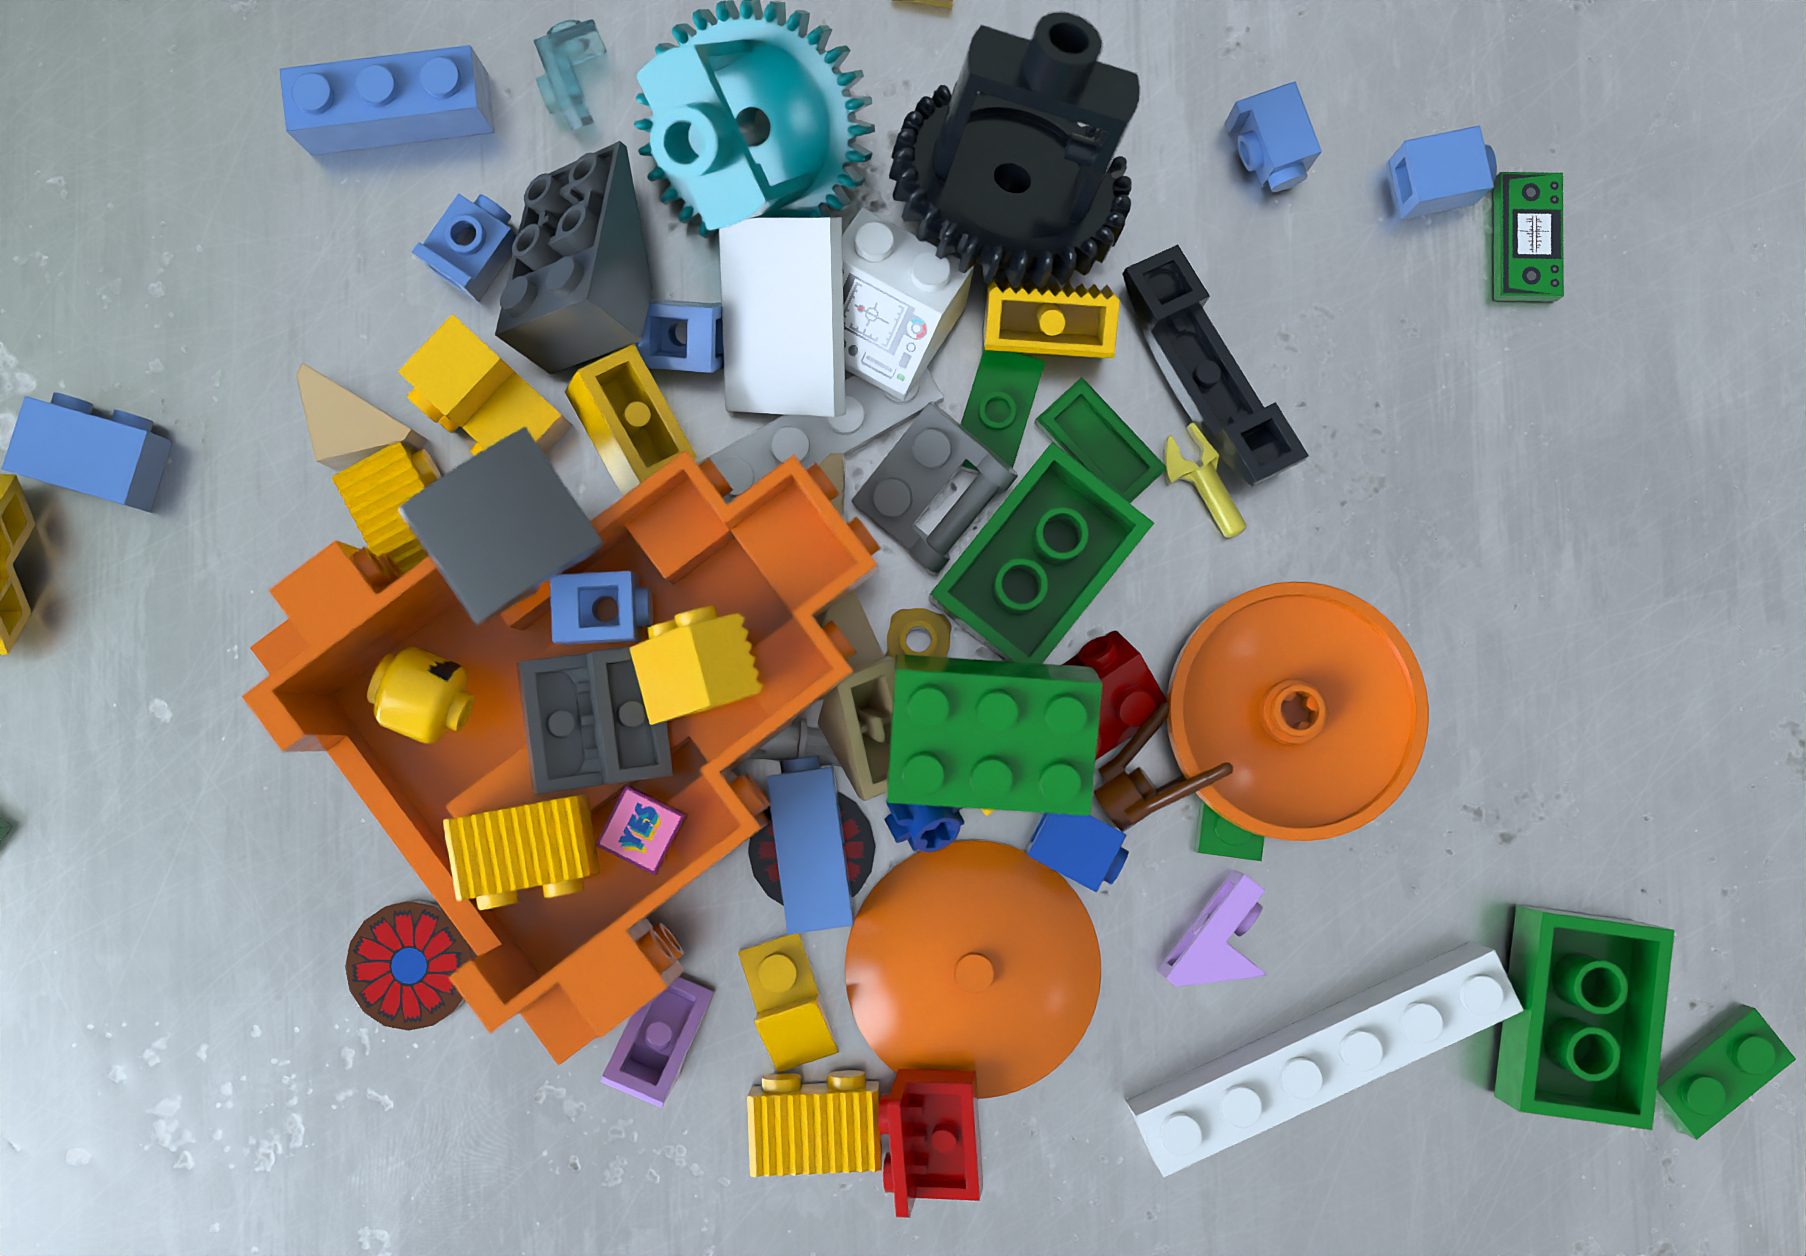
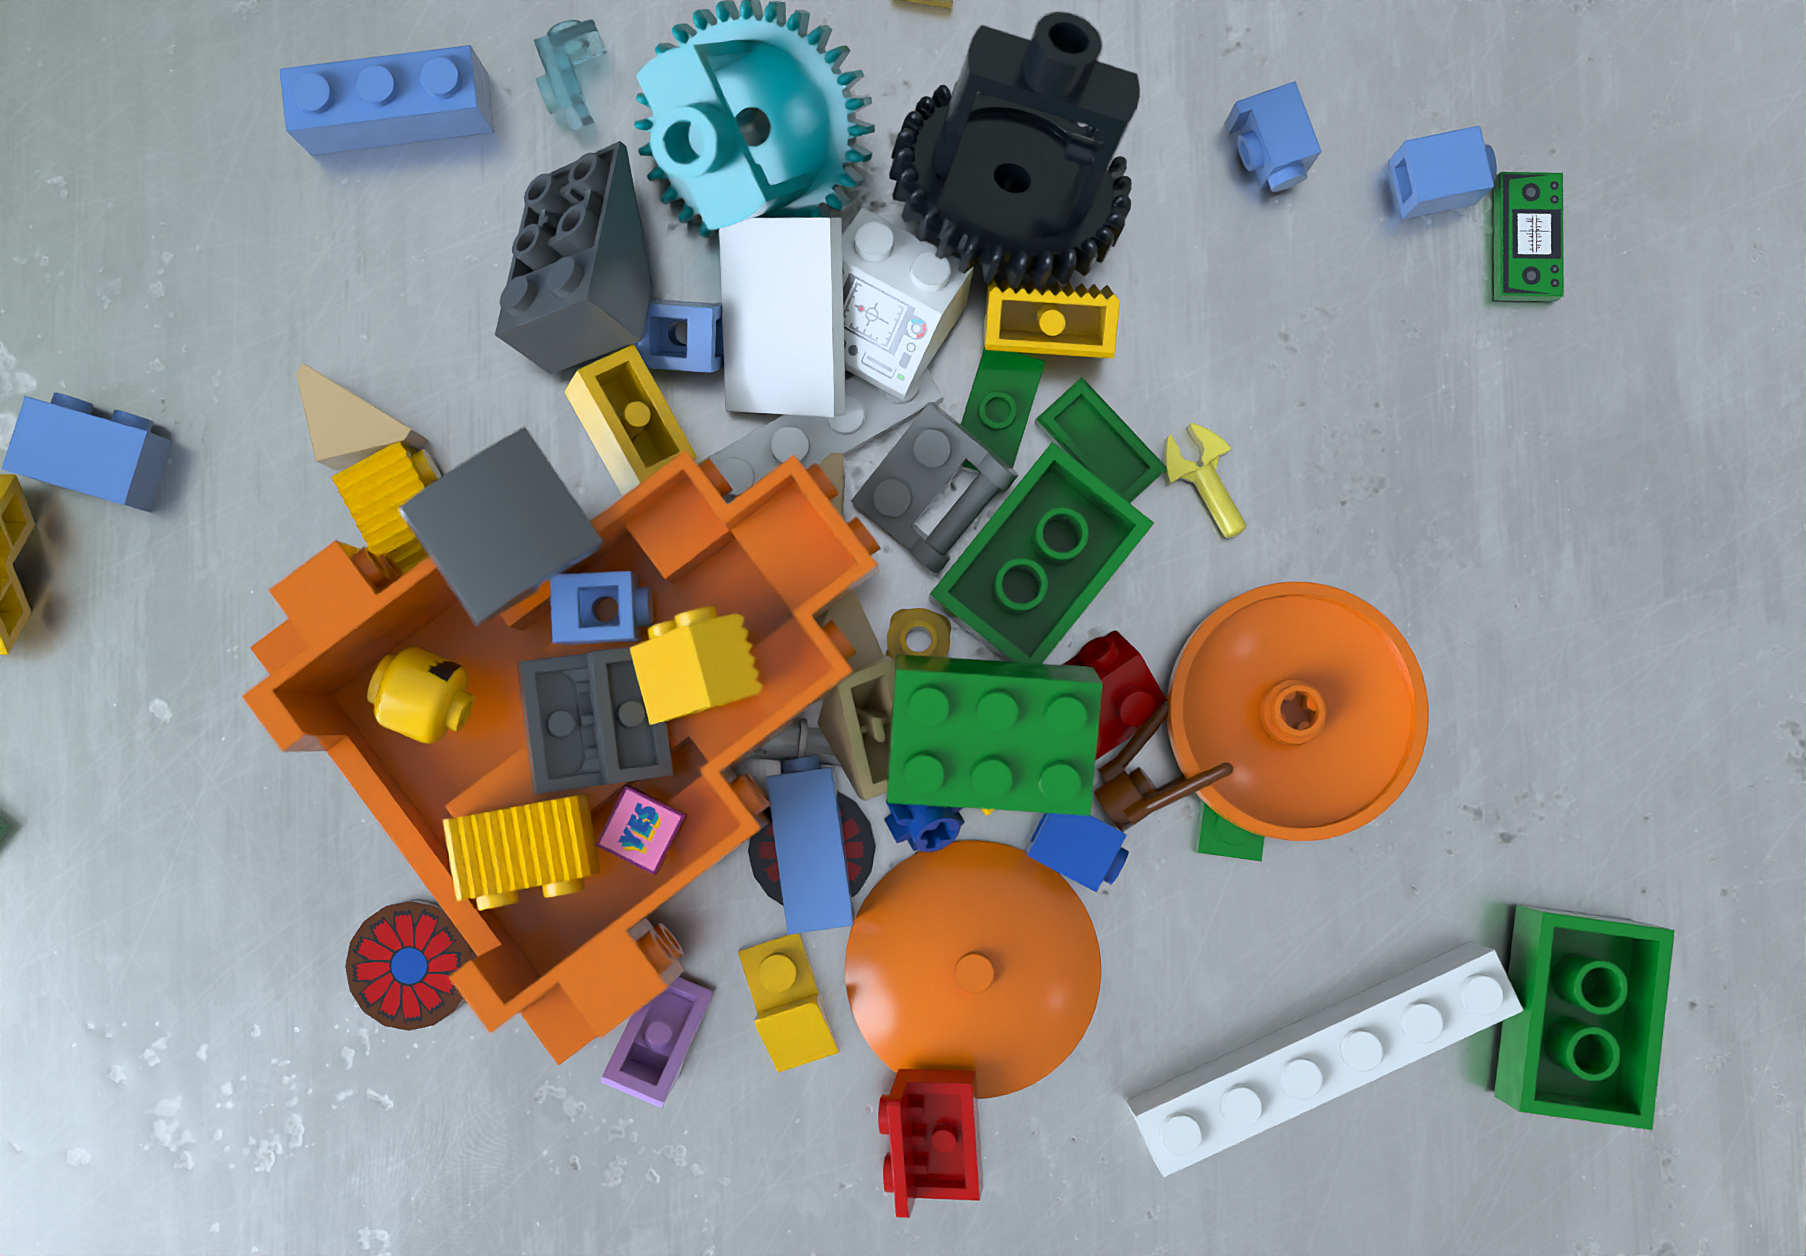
yellow brick [398,314,573,456] -> none
medium blue brick [412,193,517,302] -> none
yellow brick [747,1070,882,1177] -> none
black slope [1122,245,1309,487] -> none
lavender slope [1157,870,1267,987] -> none
green plate [1656,1005,1796,1140] -> none

